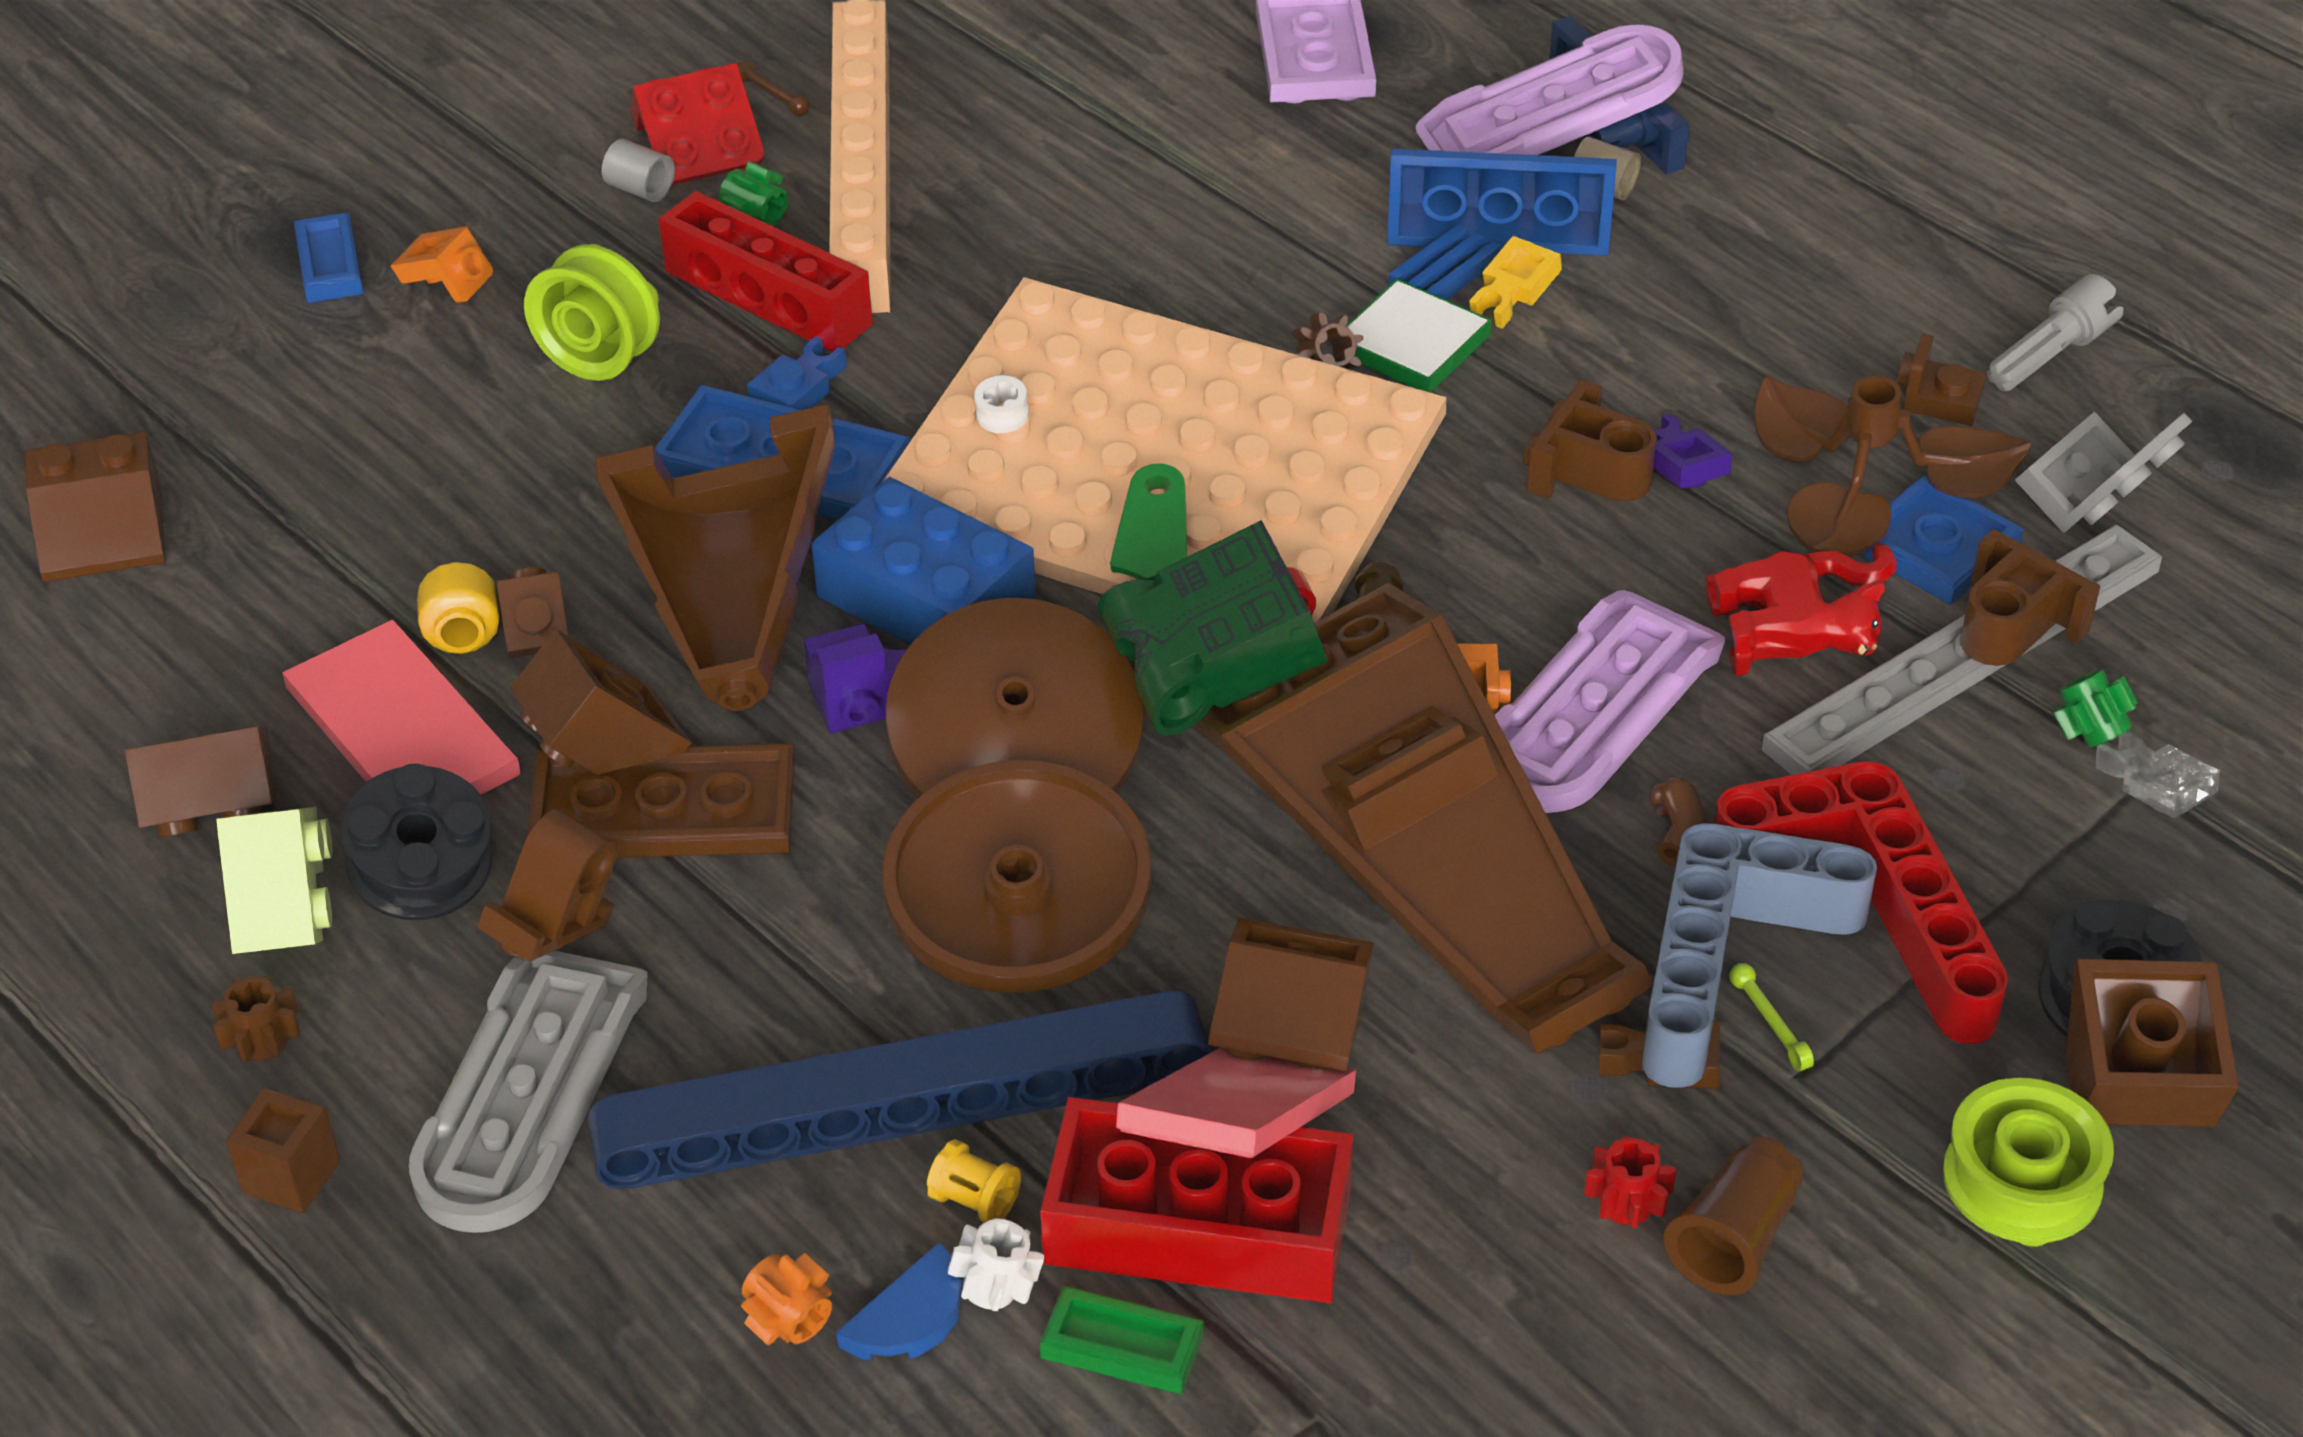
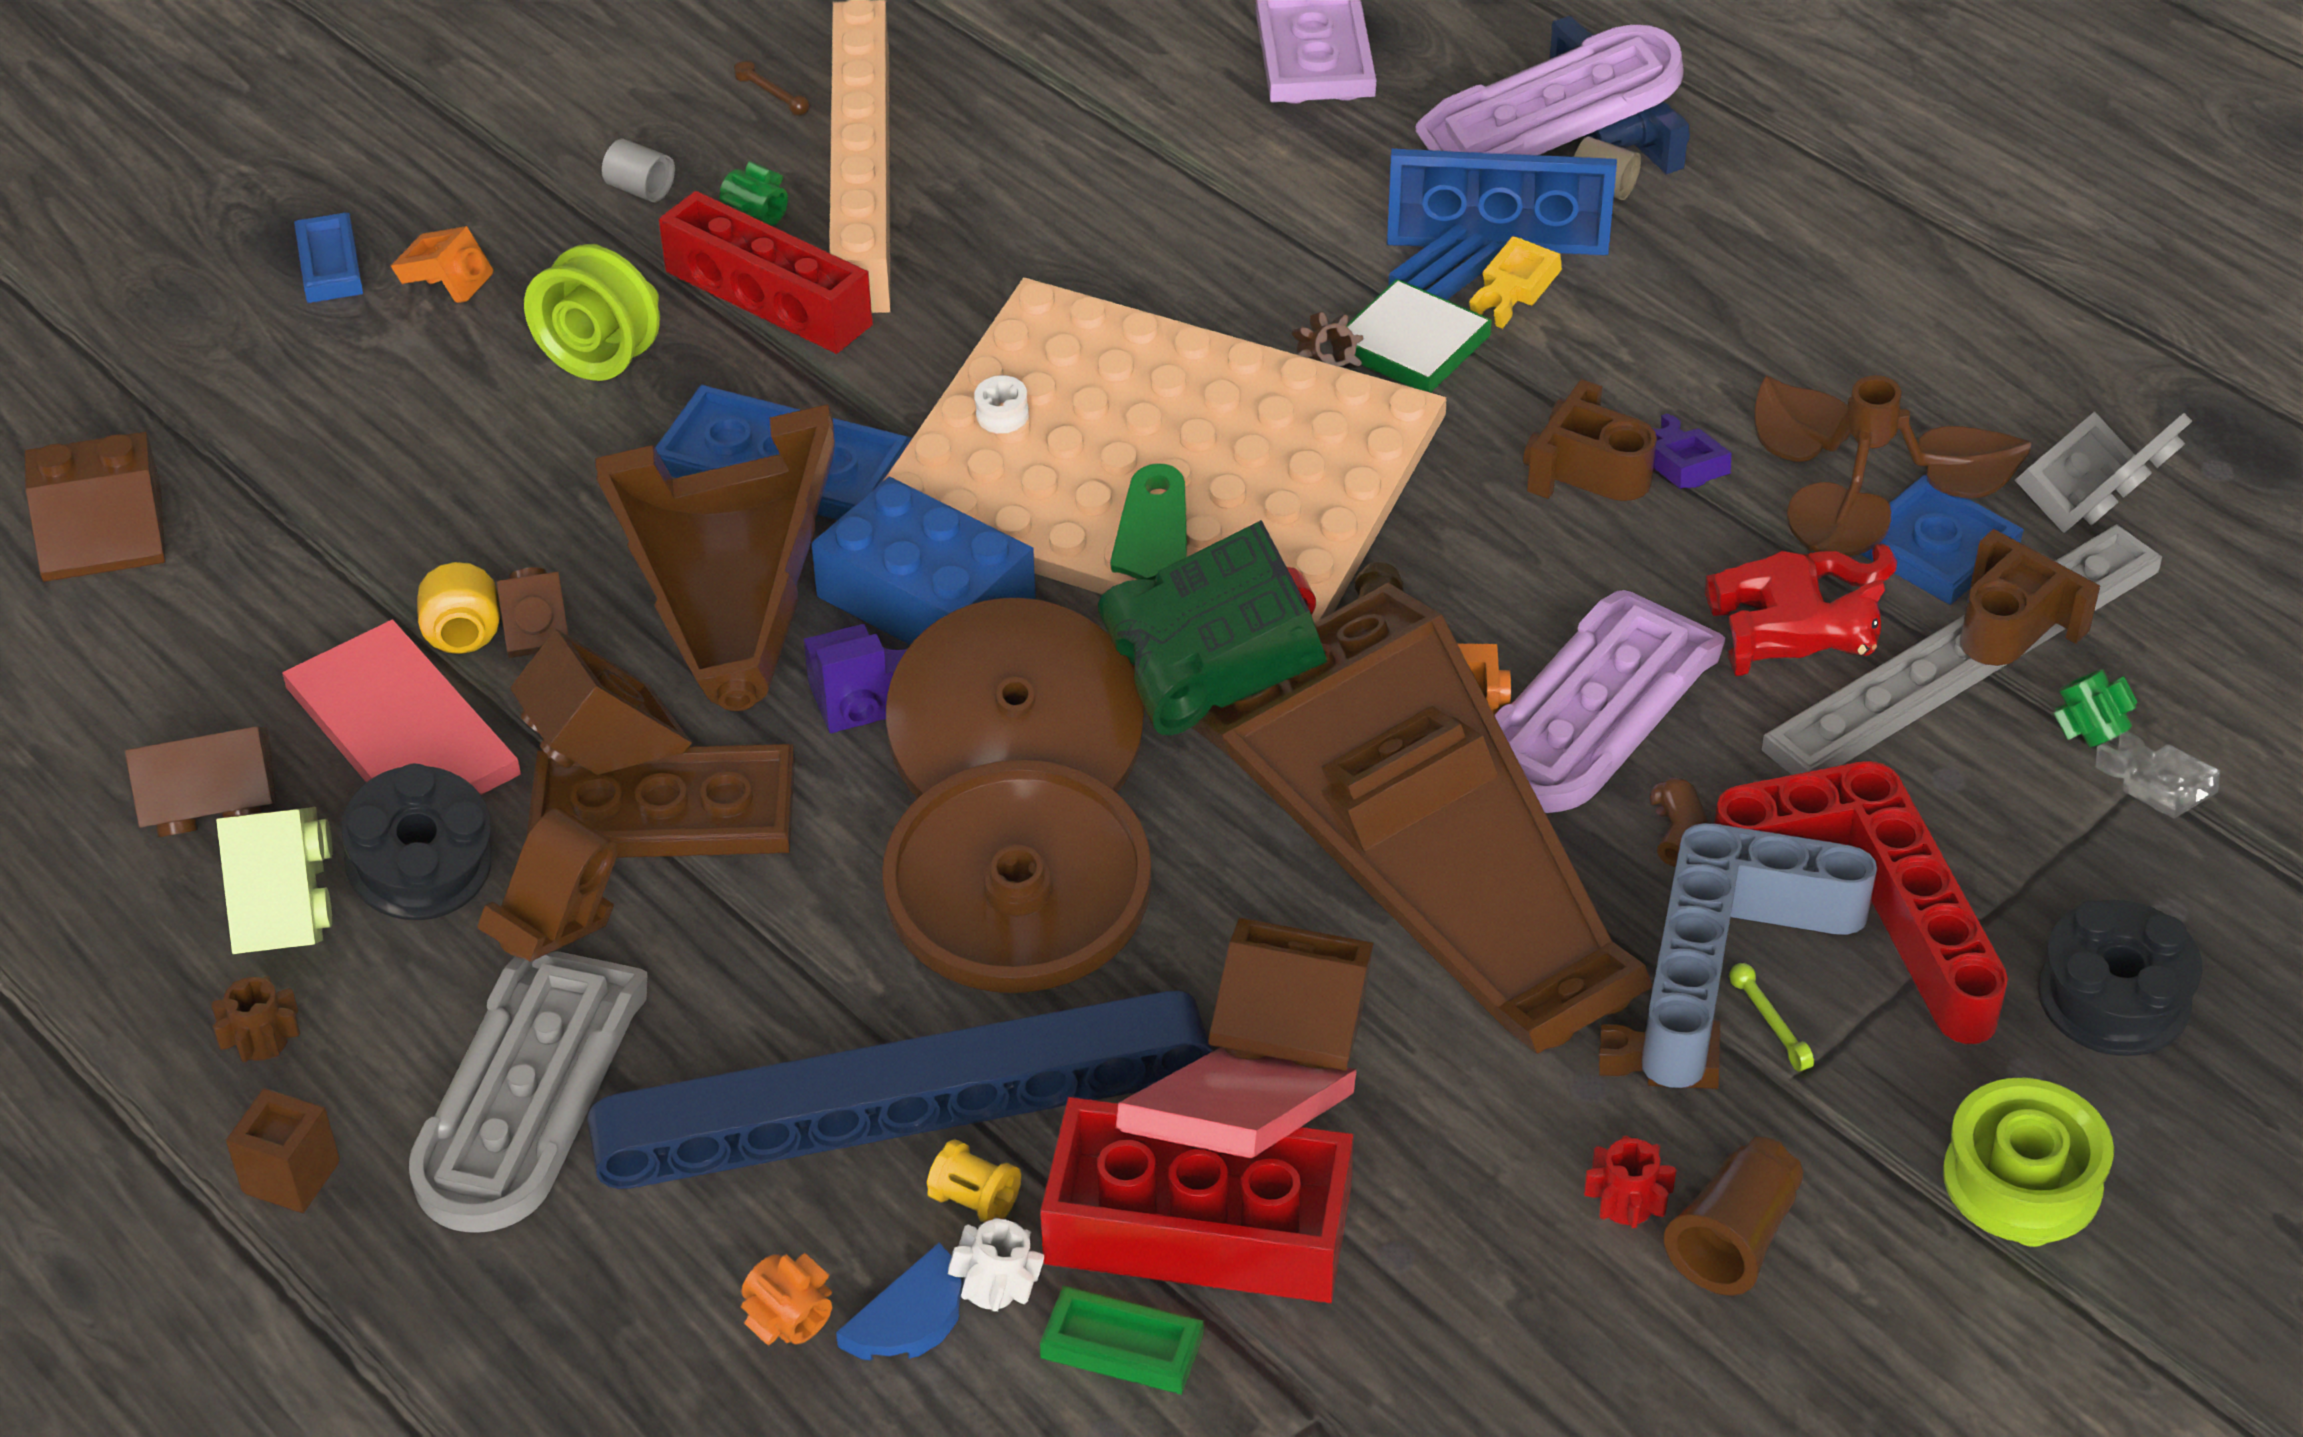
red bracket [631,63,764,185] -> none
blue plate [747,336,847,410] -> none
reddish brown bracket [1897,333,1987,426] -> none
light grey piece [1987,274,2124,392] -> none
reddish brown slope [2066,959,2239,1127] -> none

